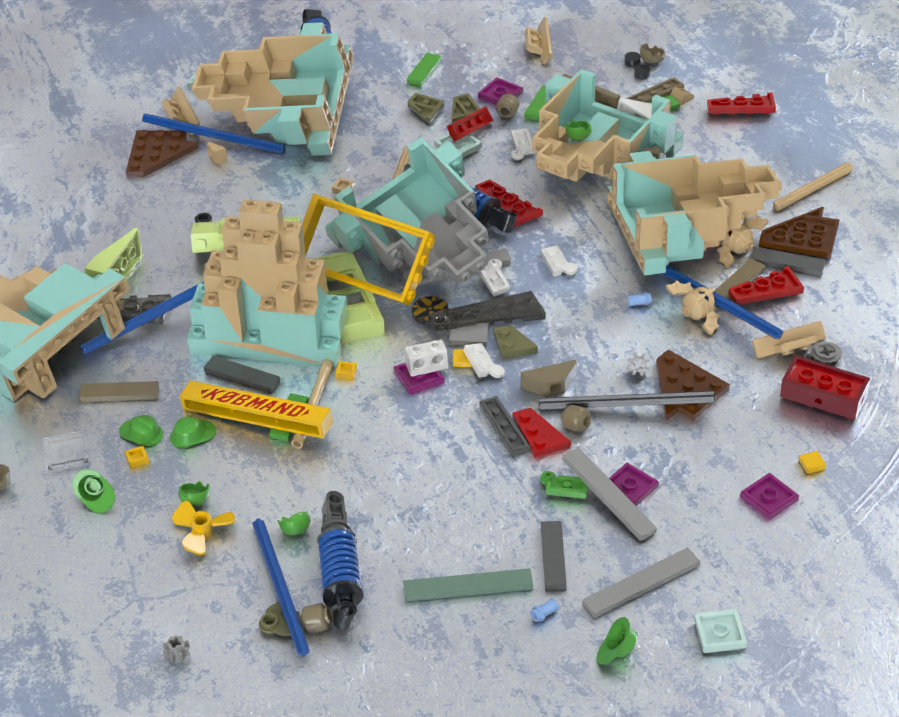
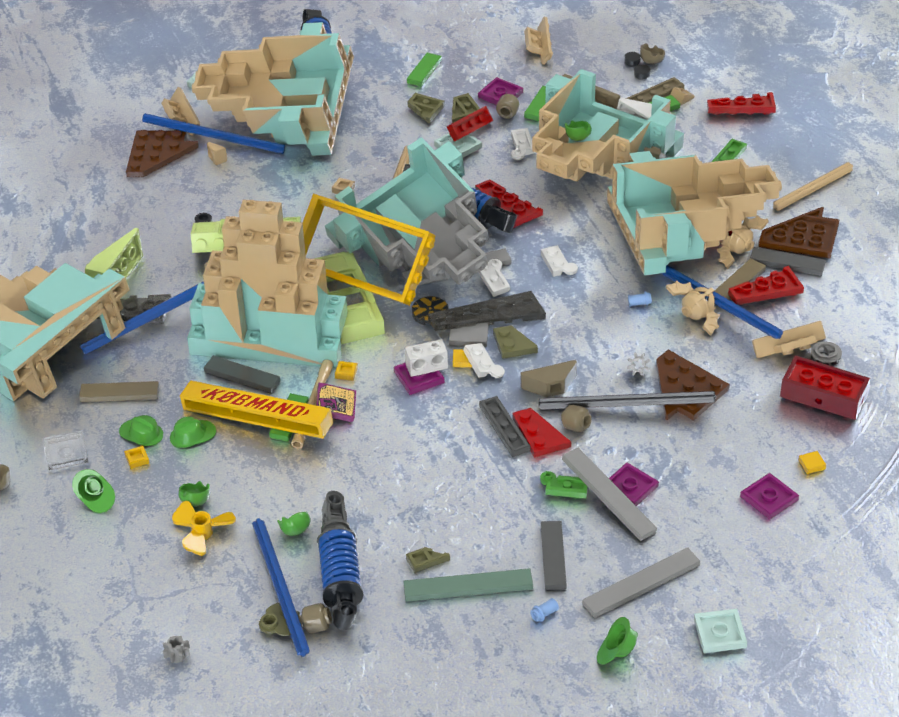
none -> tile [316,382,356,422]
none -> olive tile [406,547,450,573]
none -> bright green tile [712,139,747,162]

